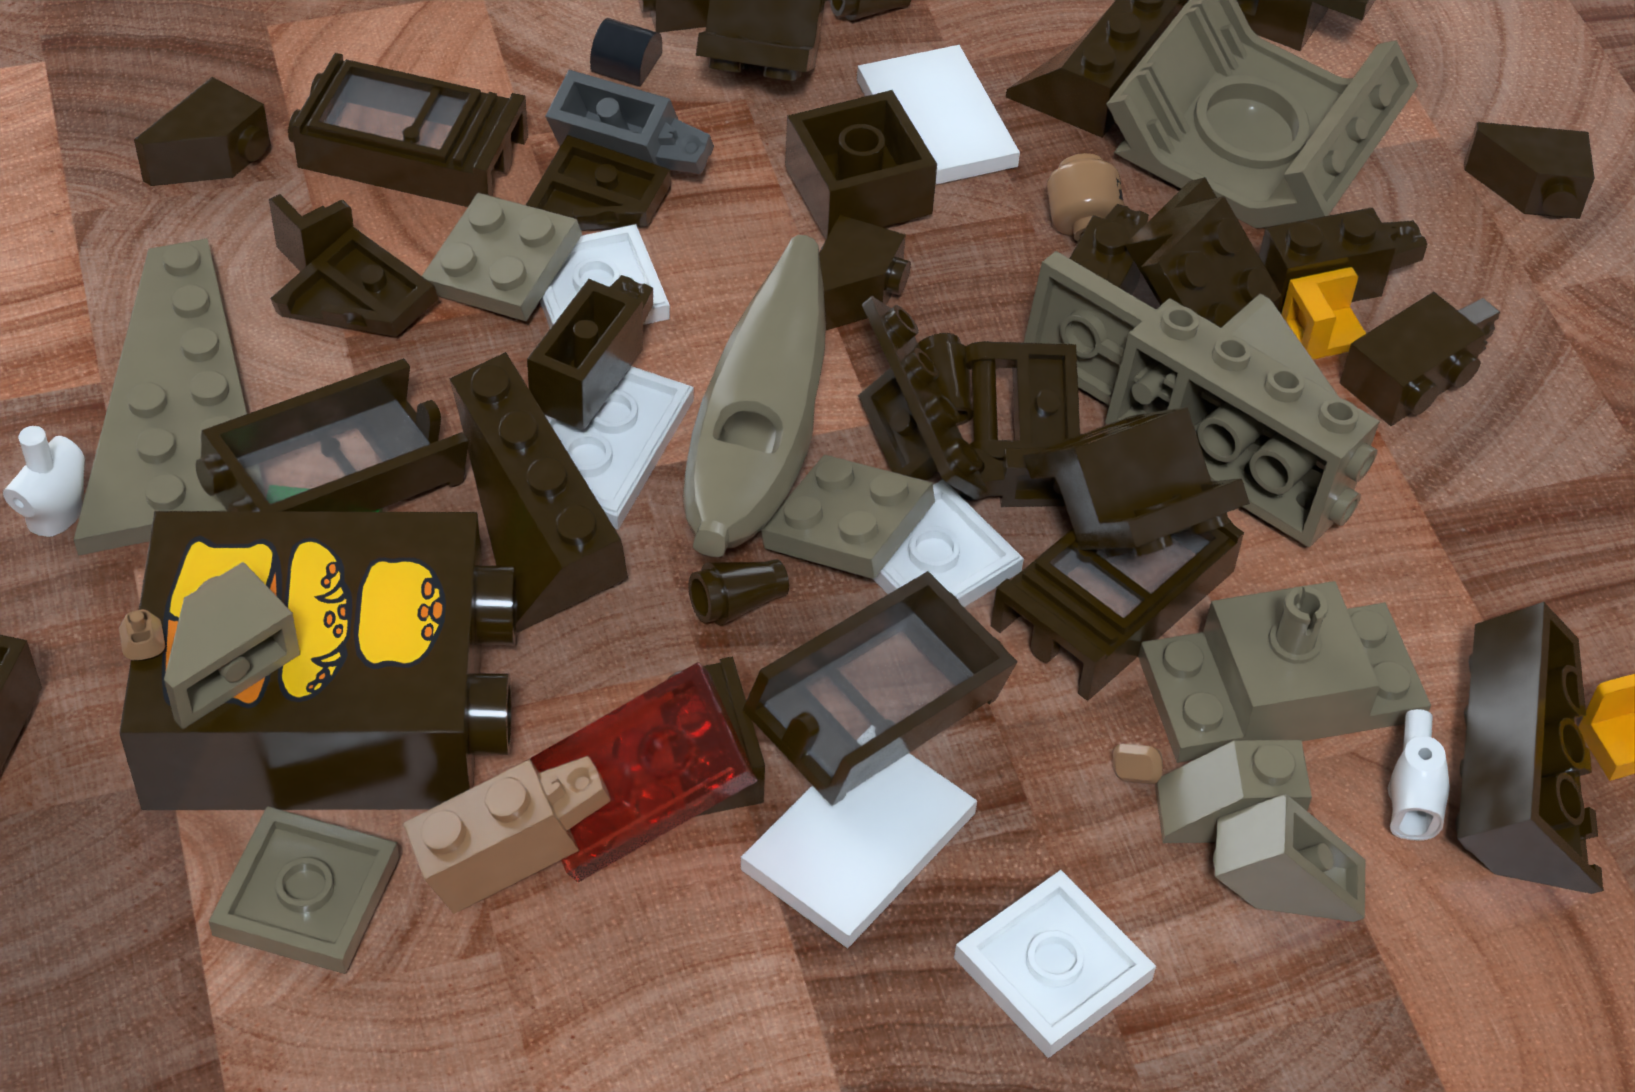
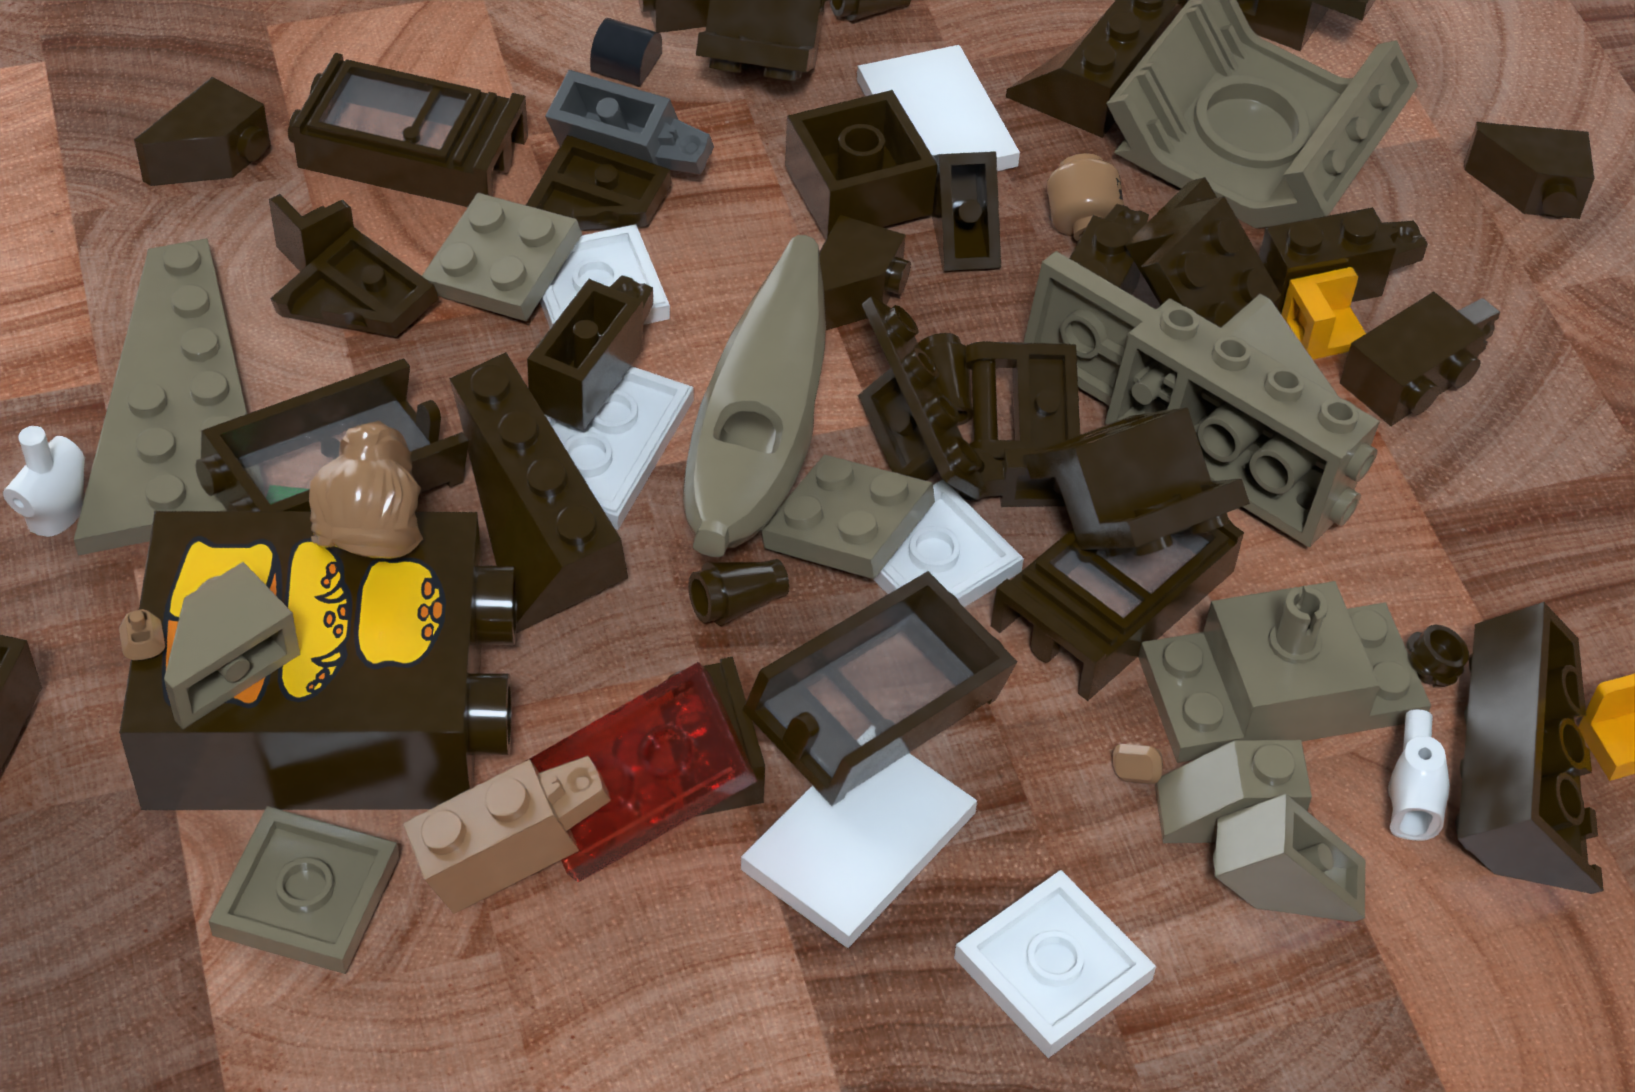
none -> medium nougat hair [309,421,423,558]
none -> dark brown slope [932,151,1001,271]
none -> dark brown plate [1406,624,1469,686]

